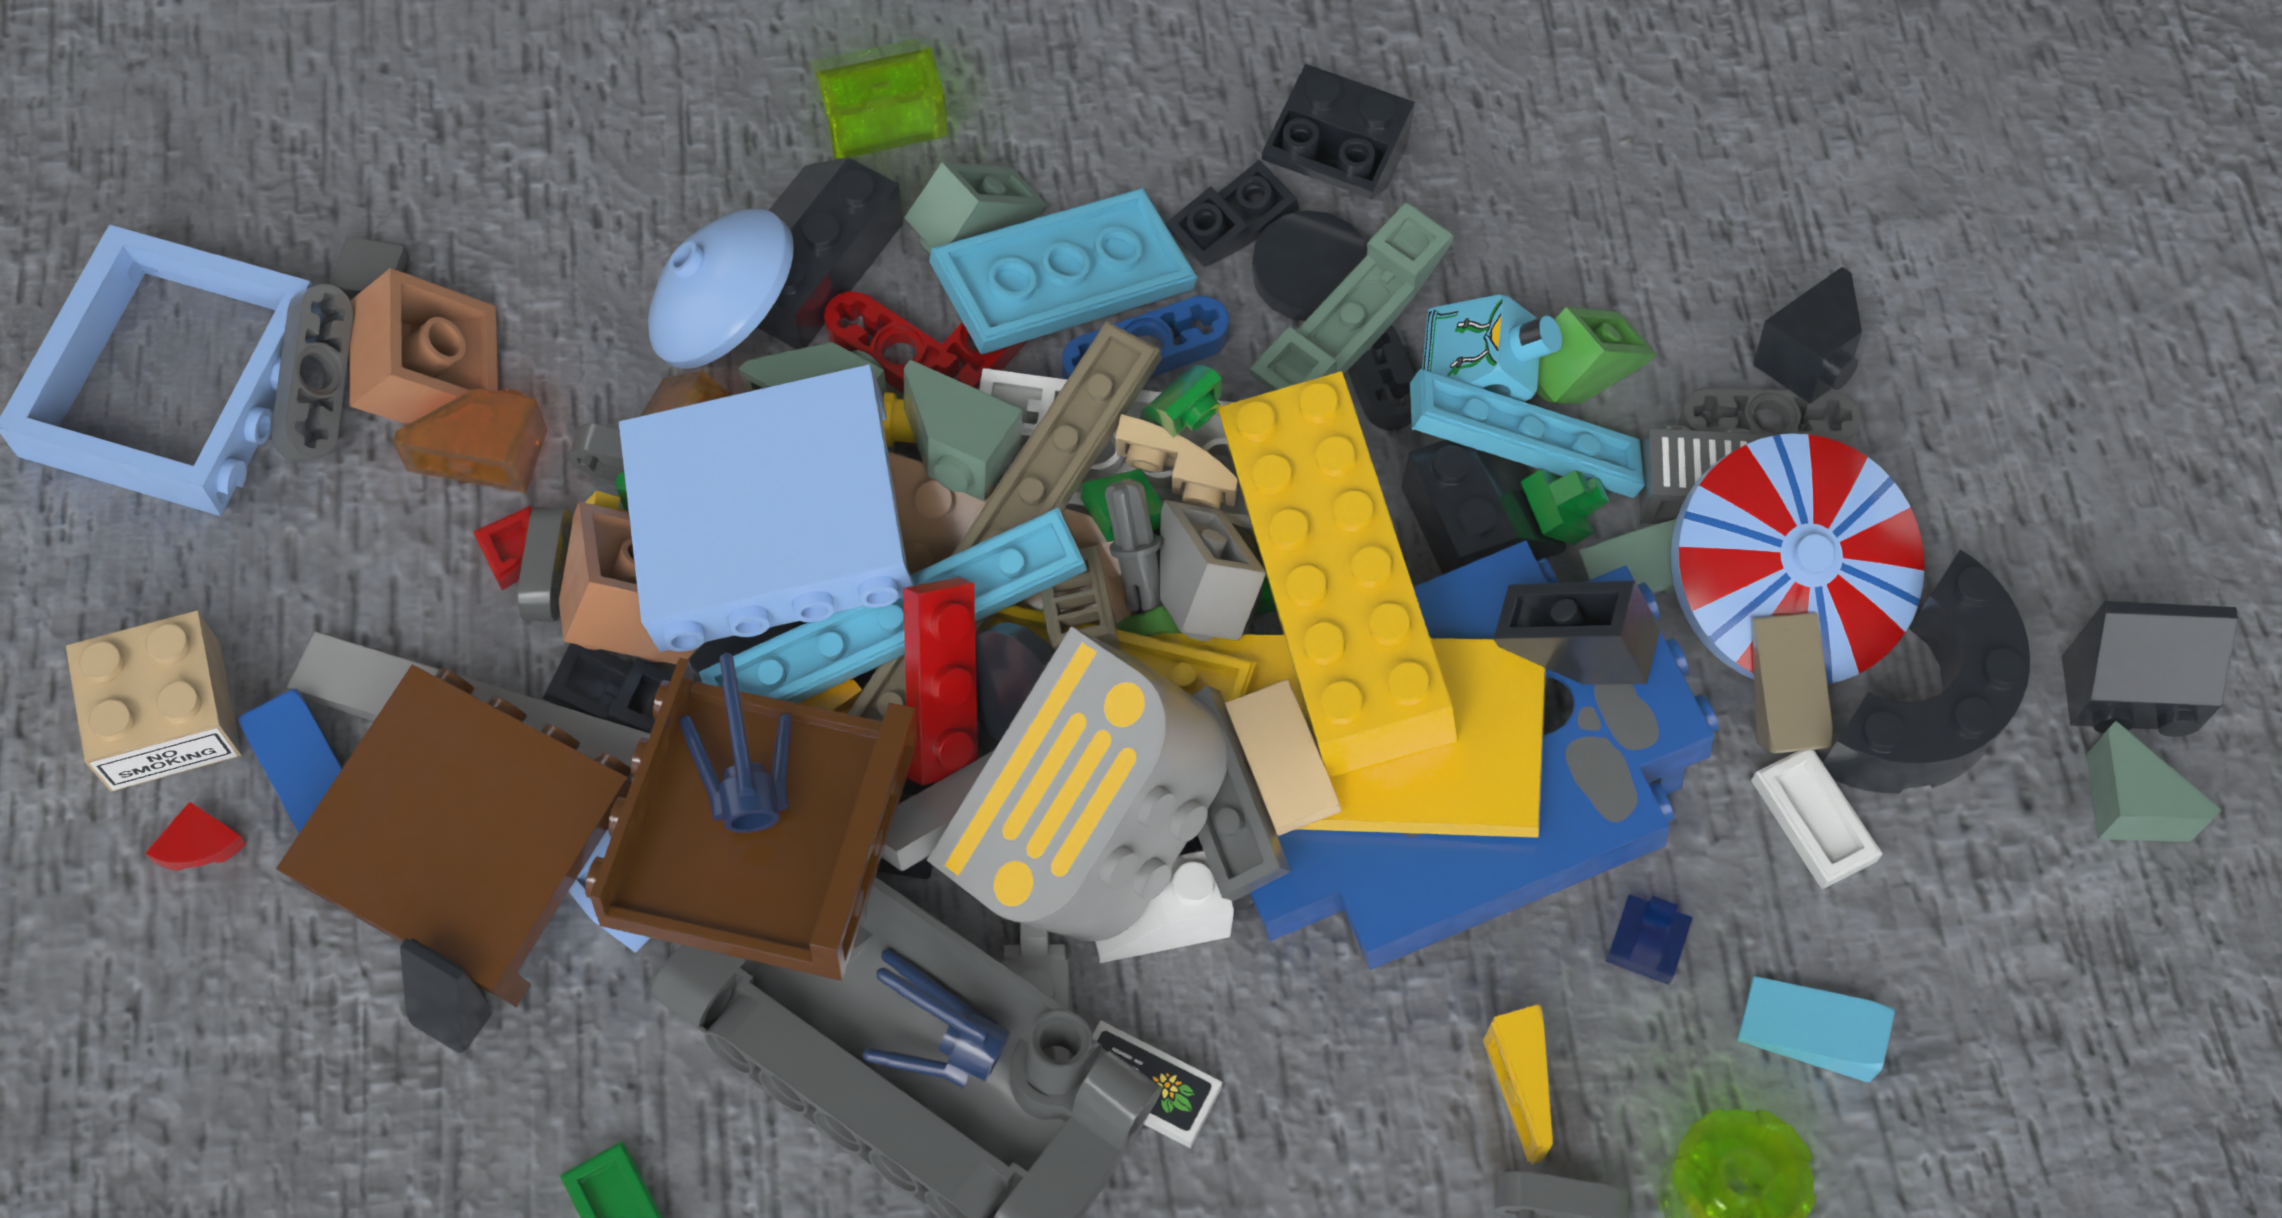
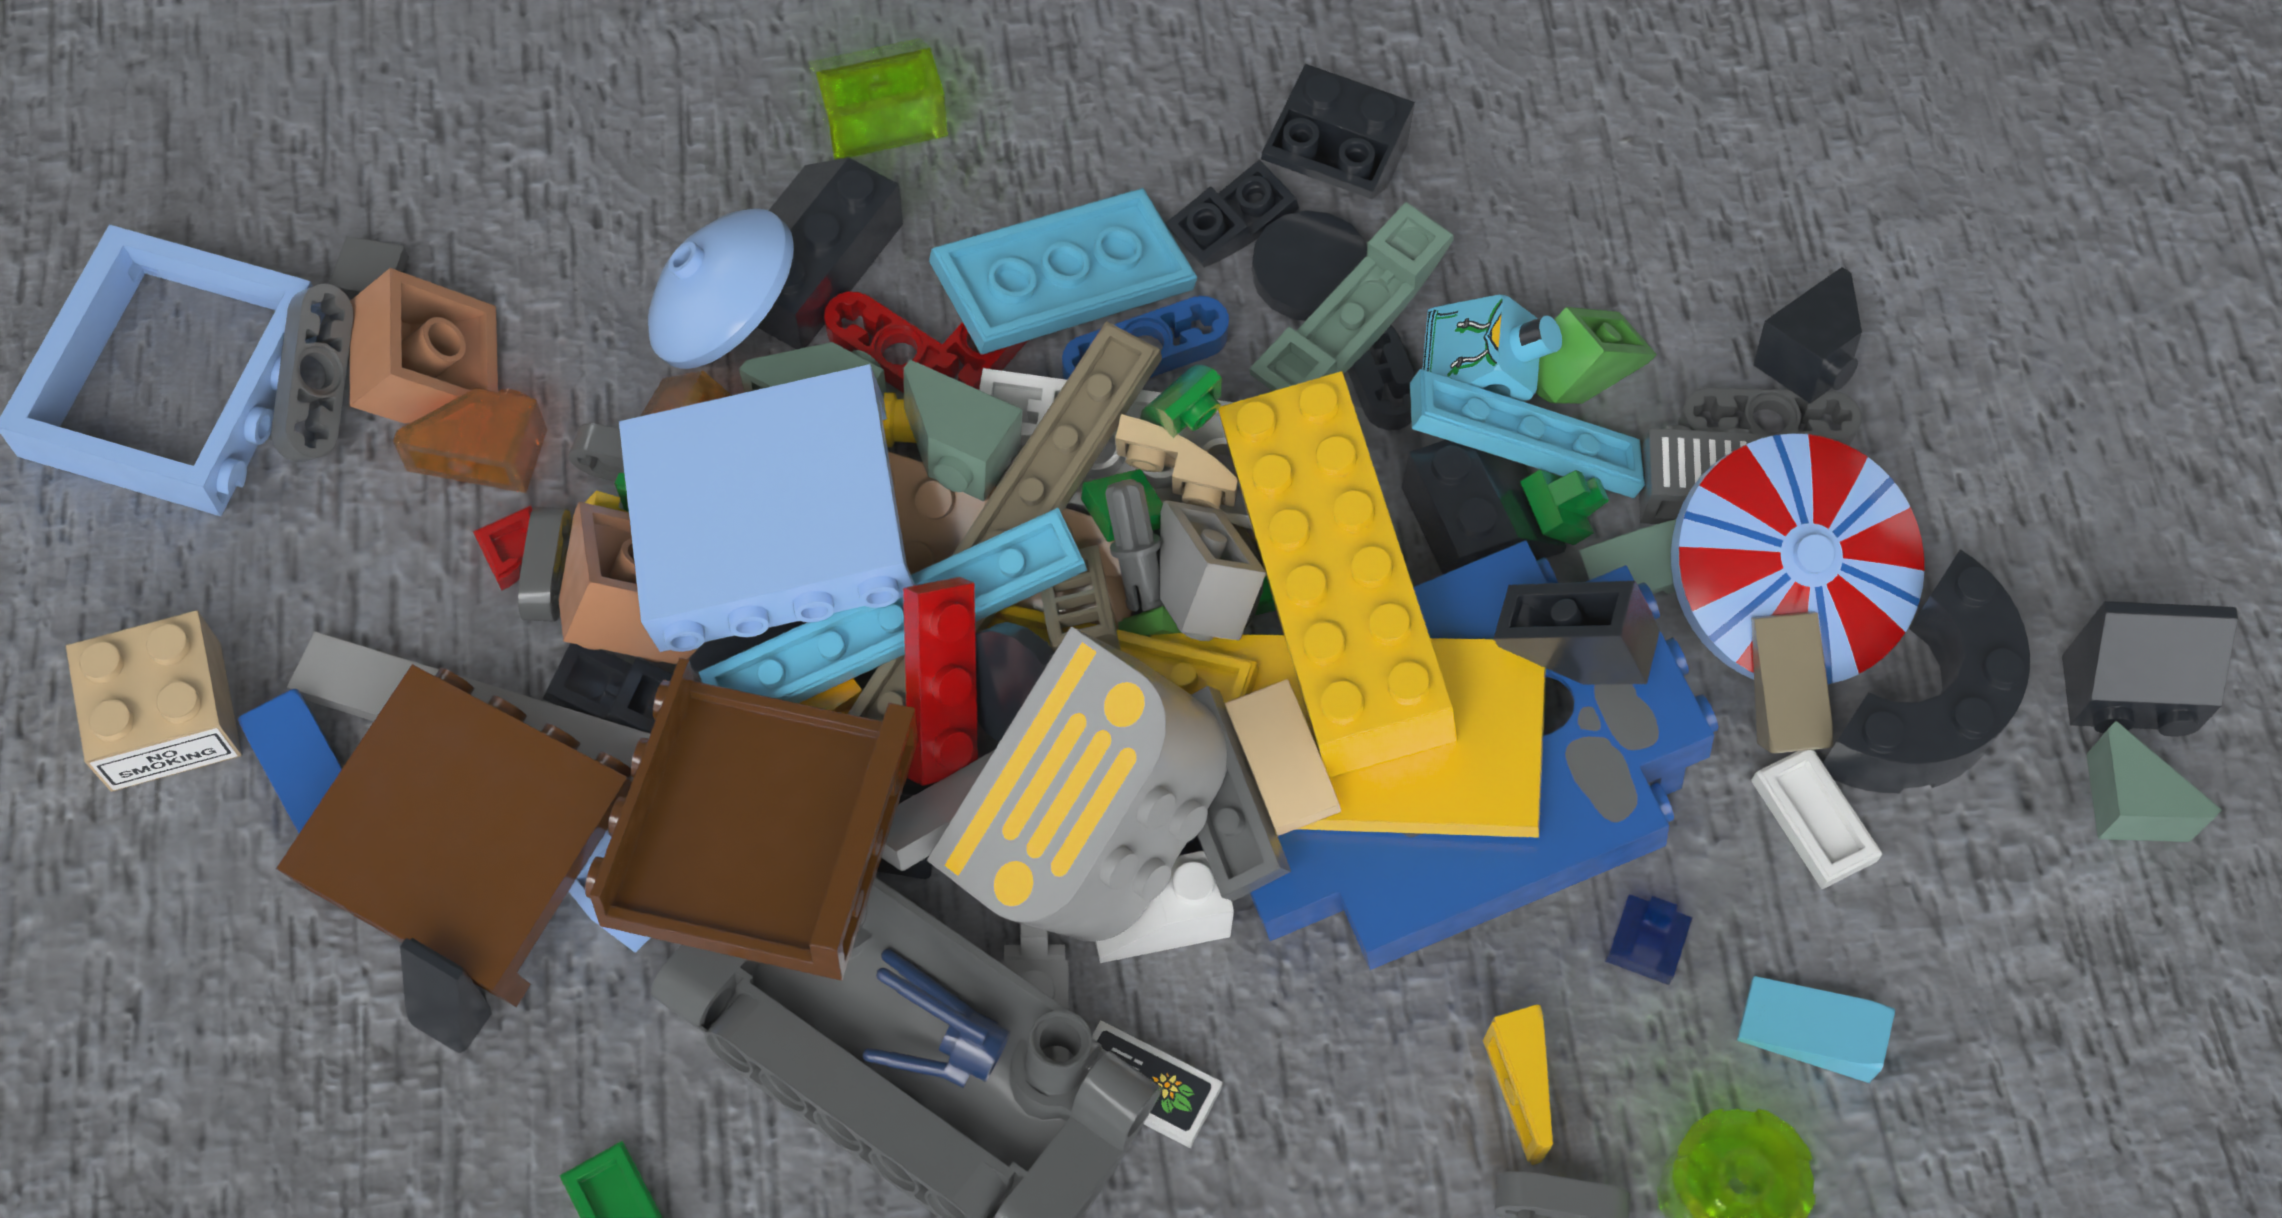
red tile [145,801,247,871] -> none
dark blue plant [679,653,792,833] -> none
sand green slope [904,162,1048,253] -> none

